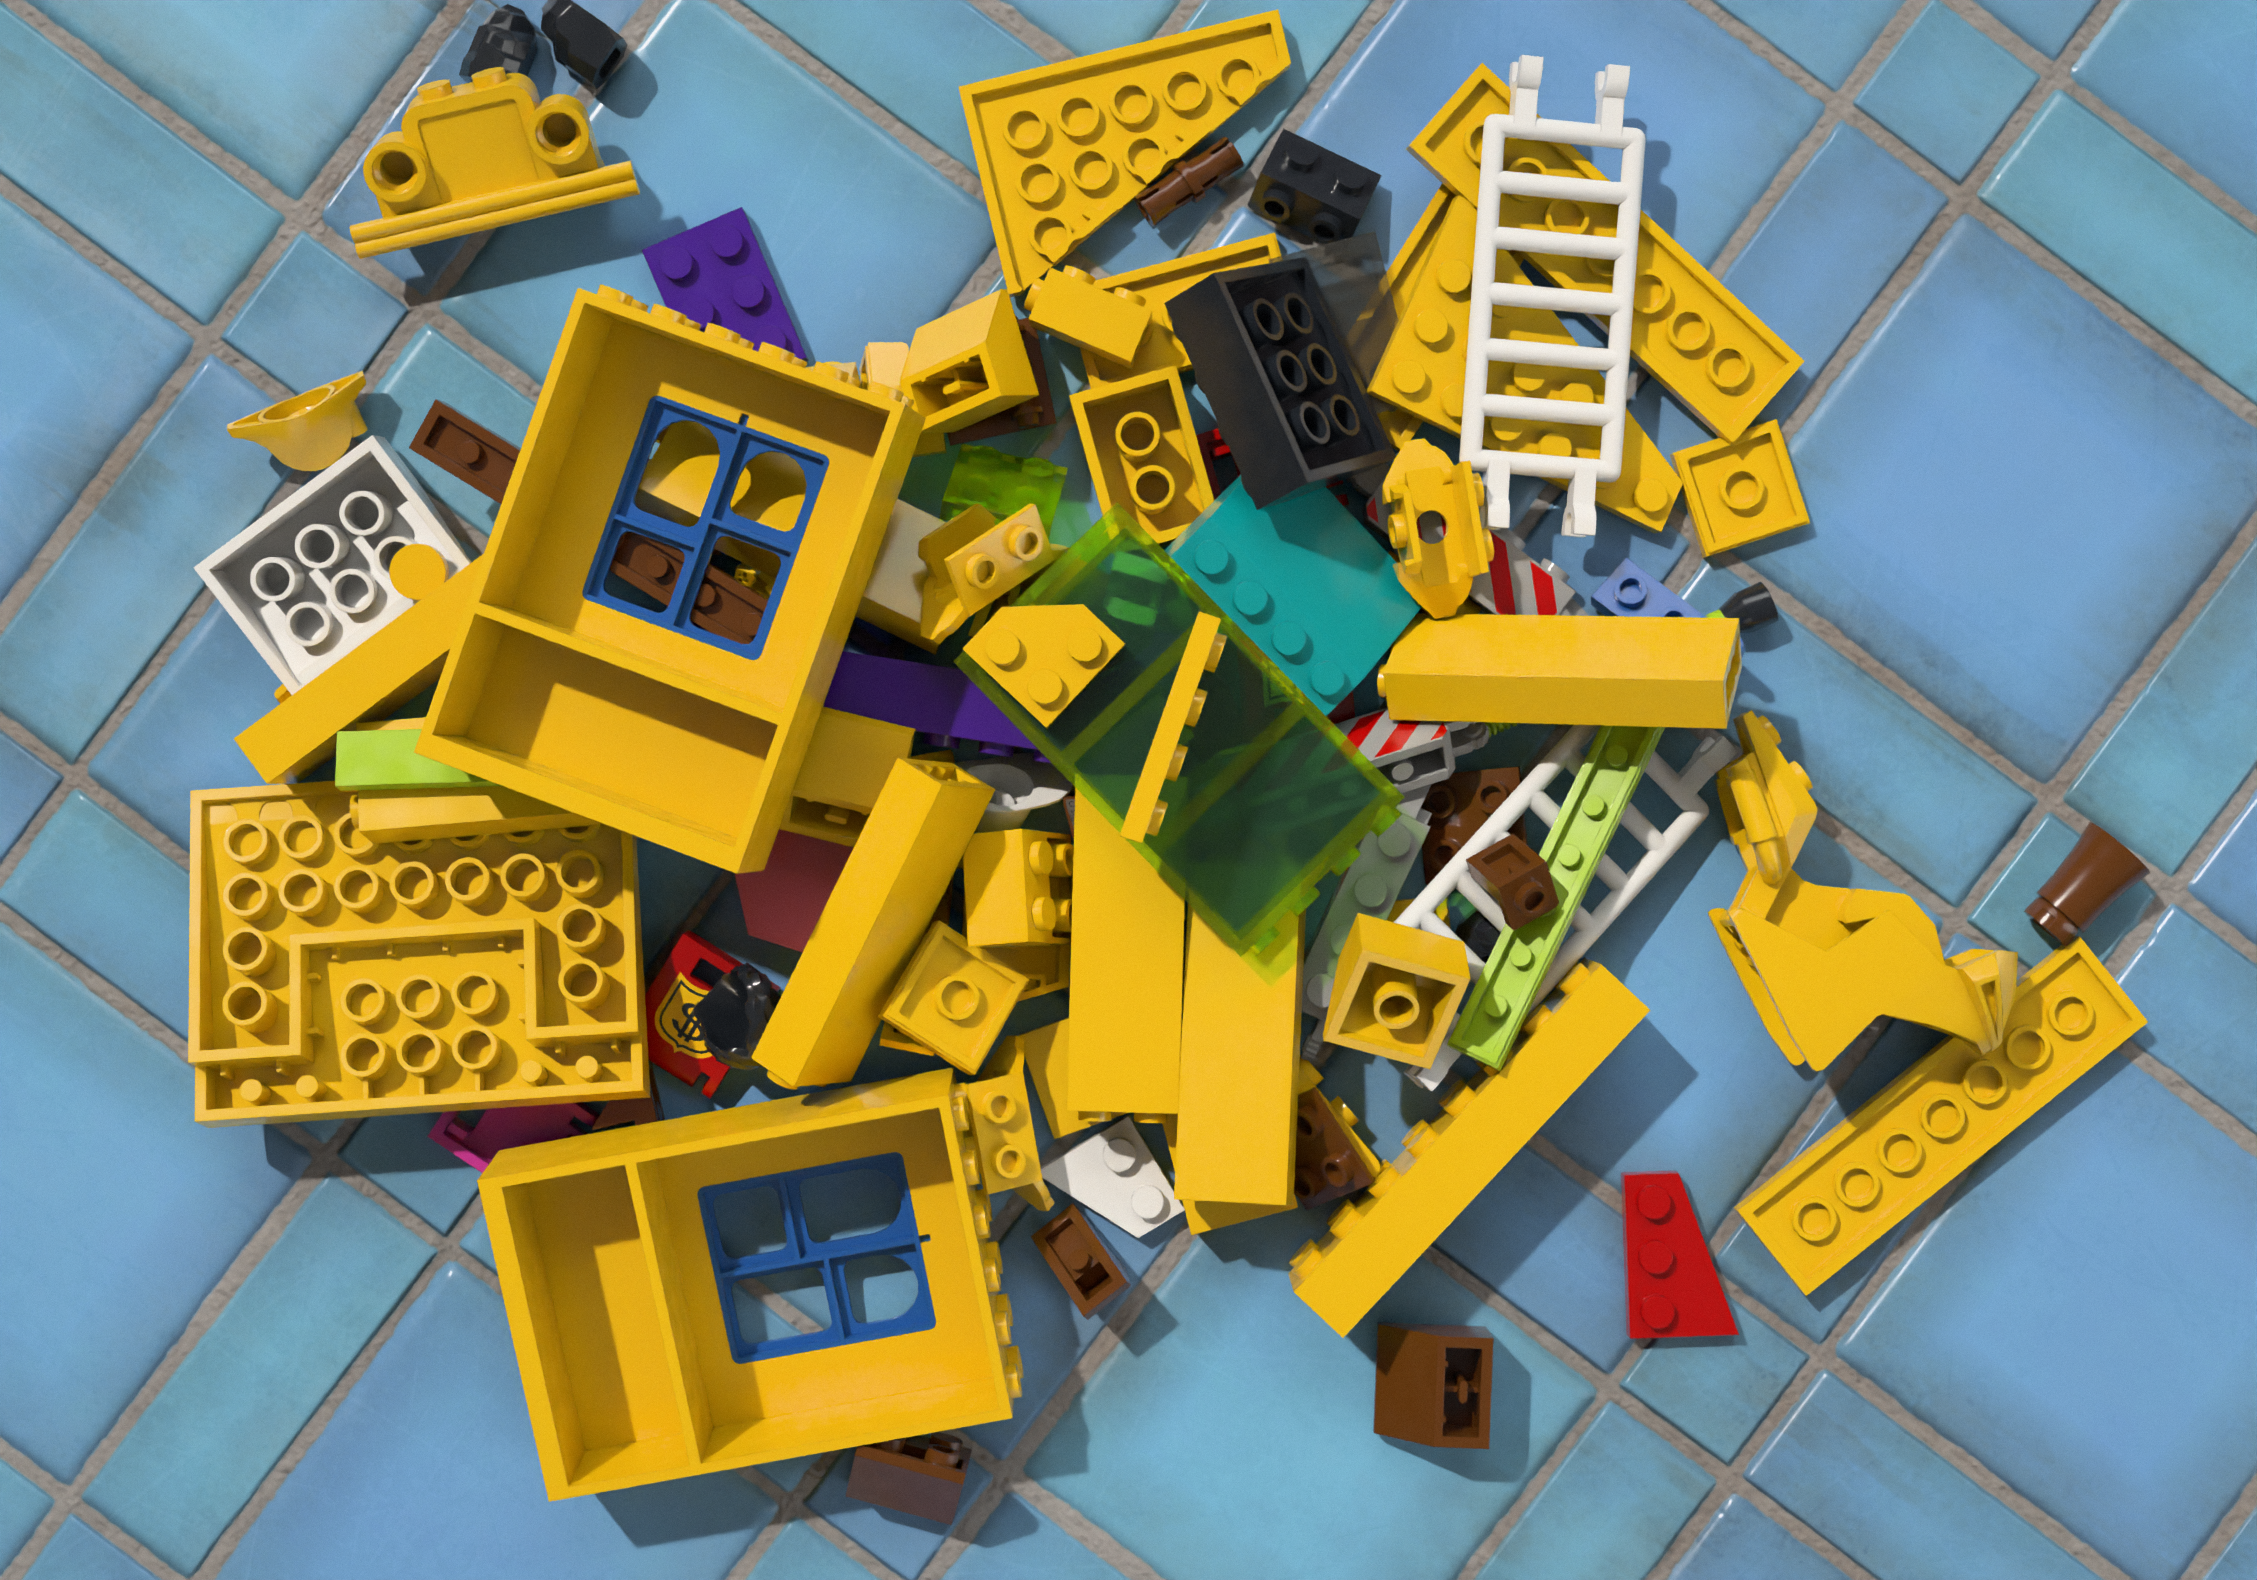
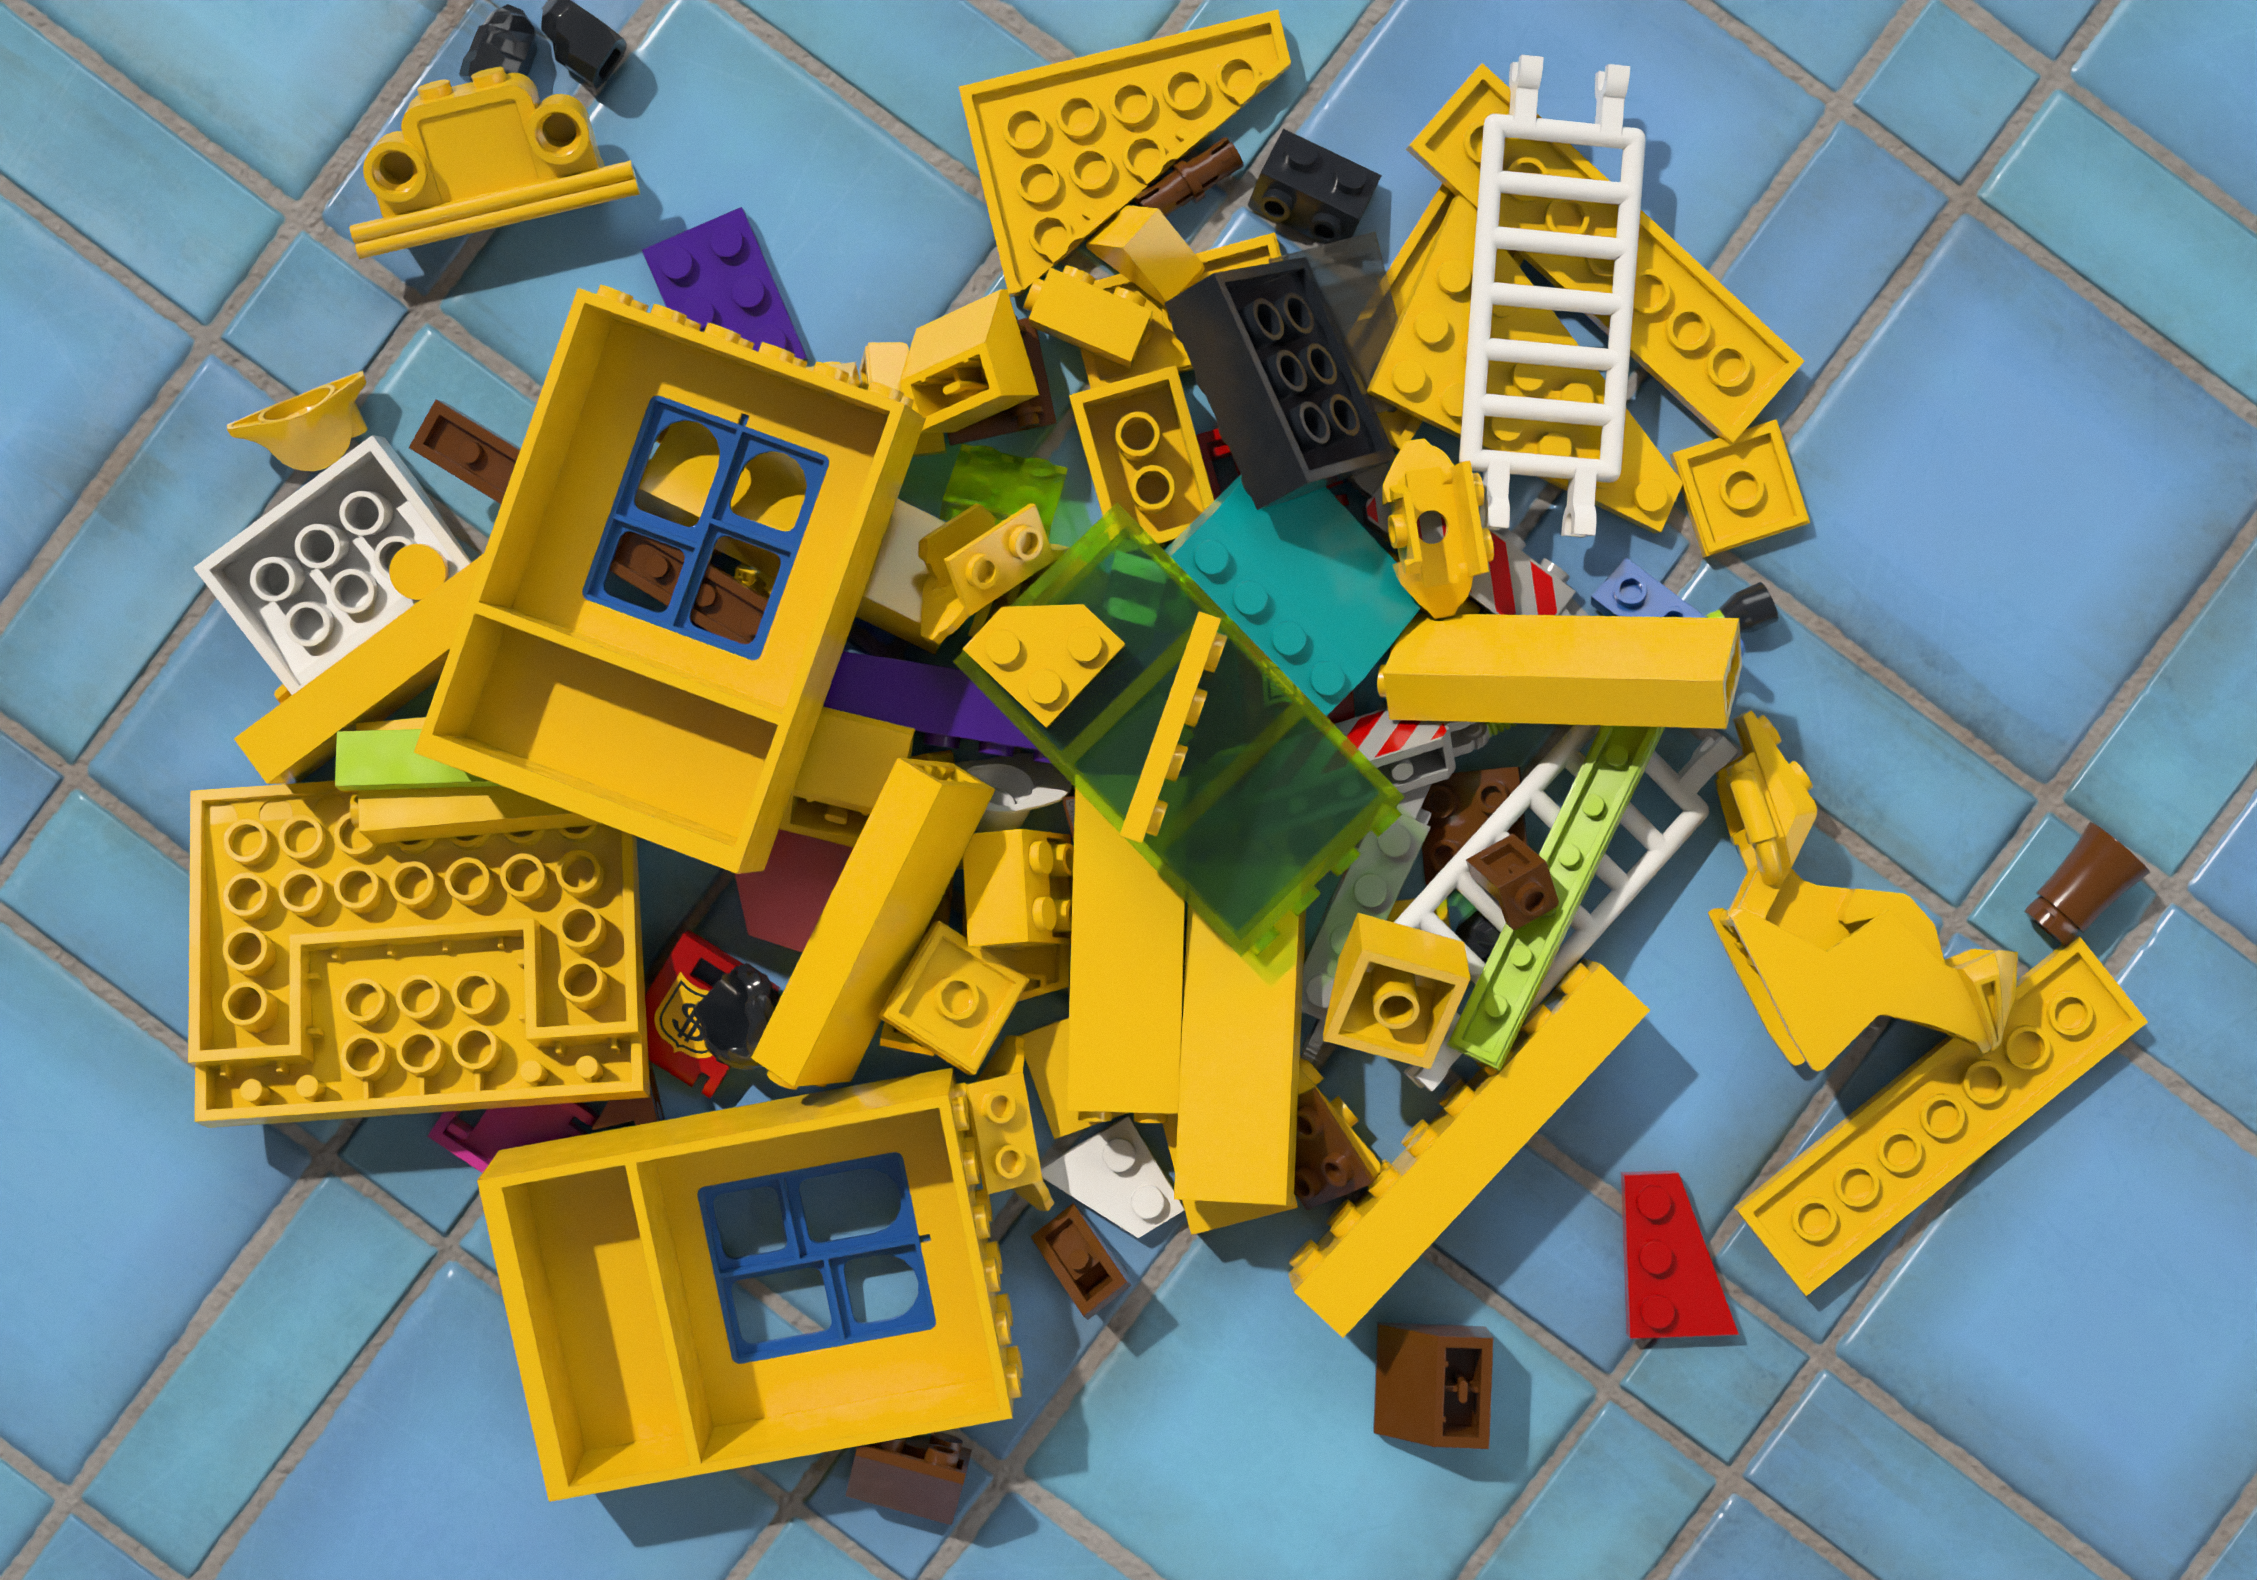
none -> yellow slope [1086,205,1205,306]

